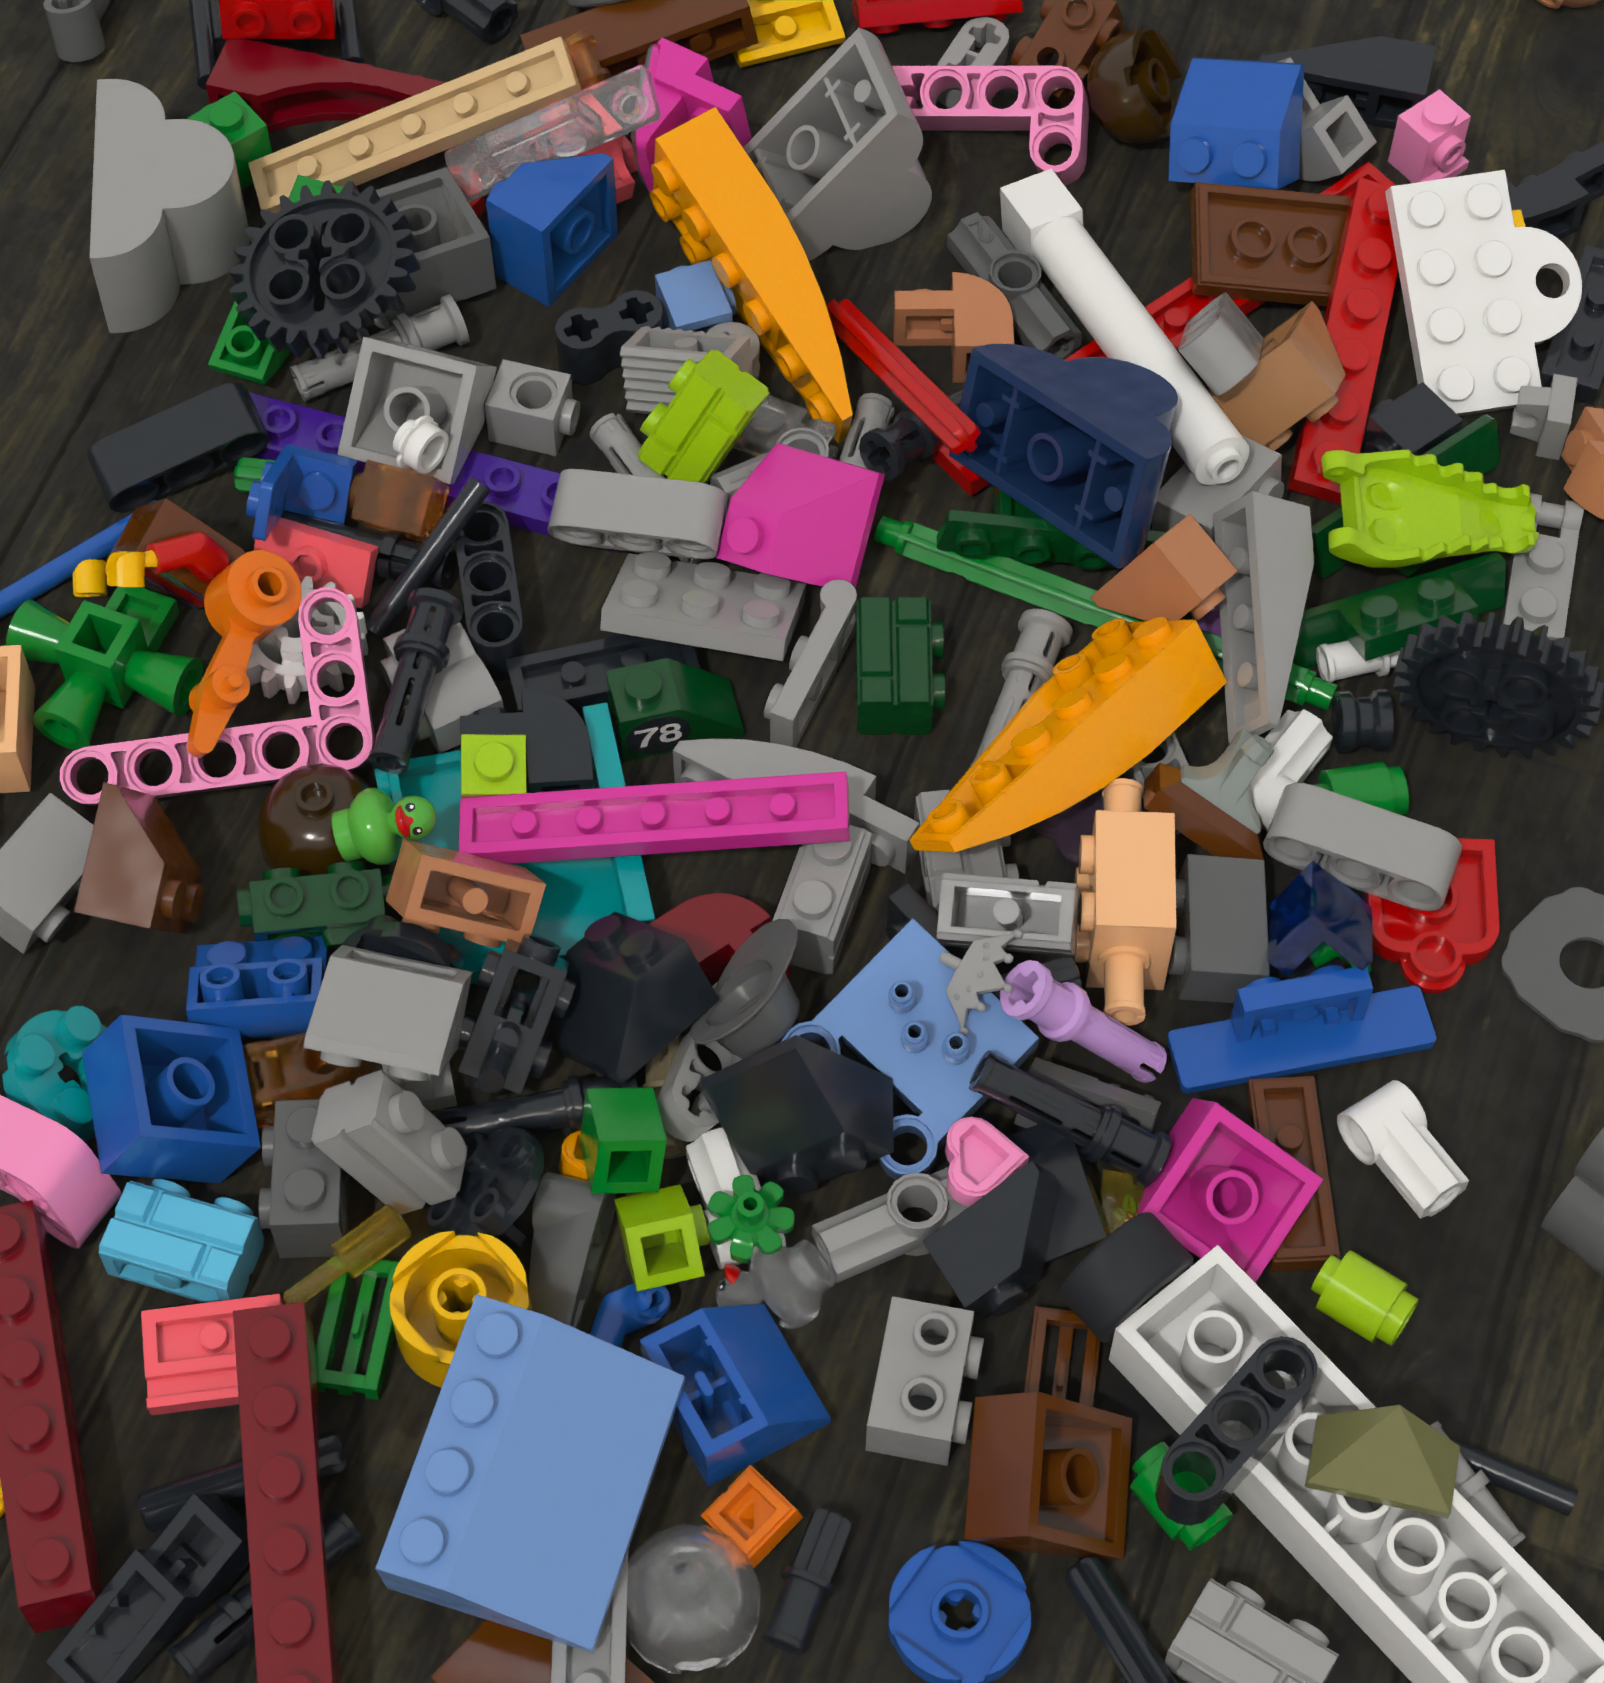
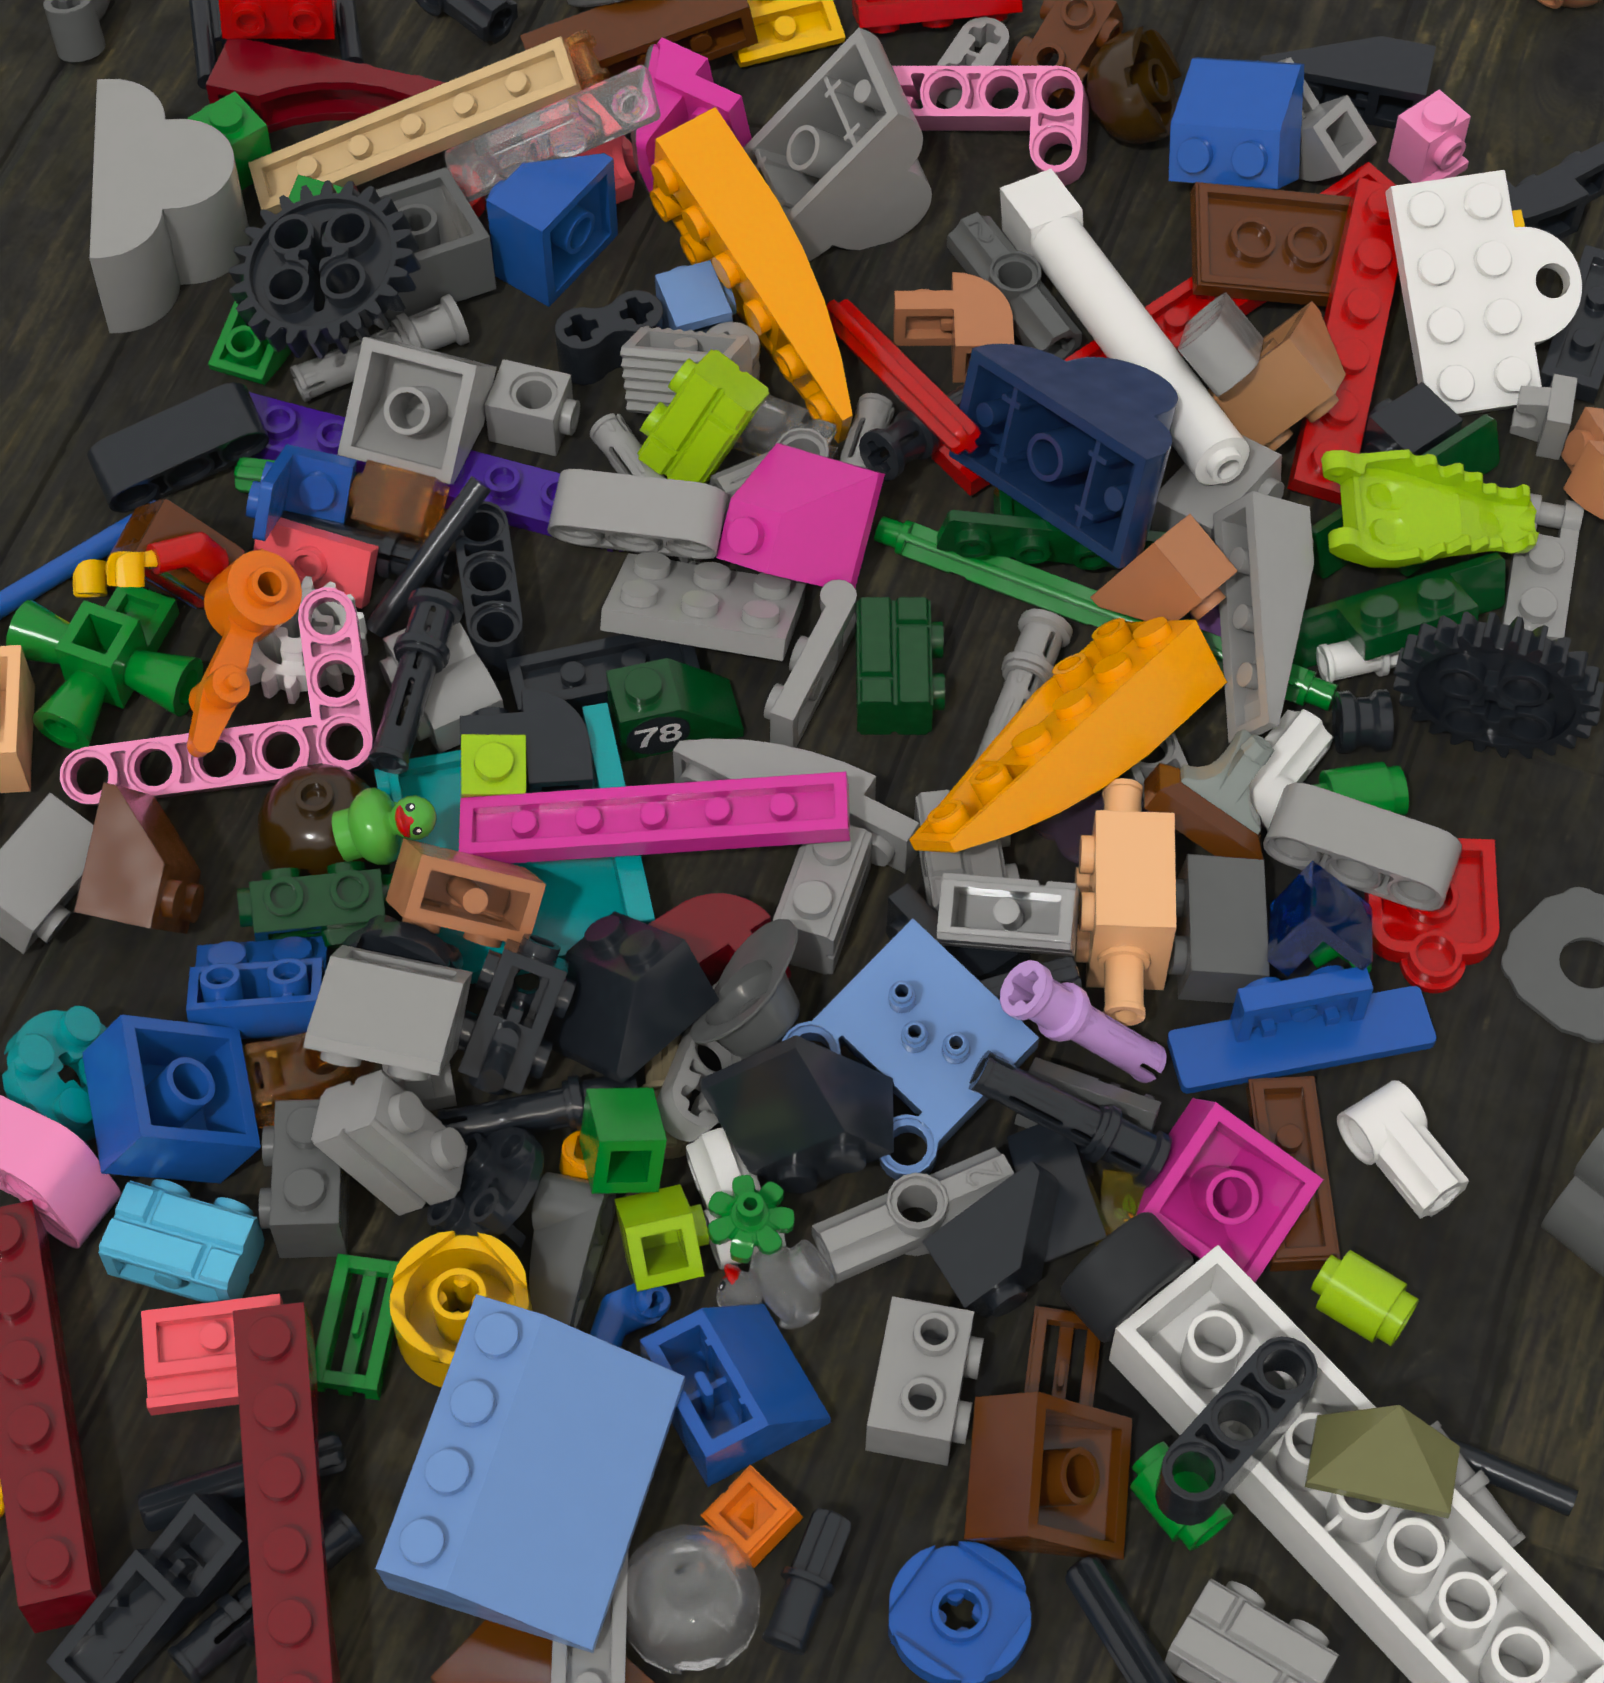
clear yellow axle [283,1204,412,1304] -> none
white plate [393,415,449,474] -> none
light grey piece [939,930,1023,1036] -> none
bright pink tile [945,1117,1029,1207] -> none

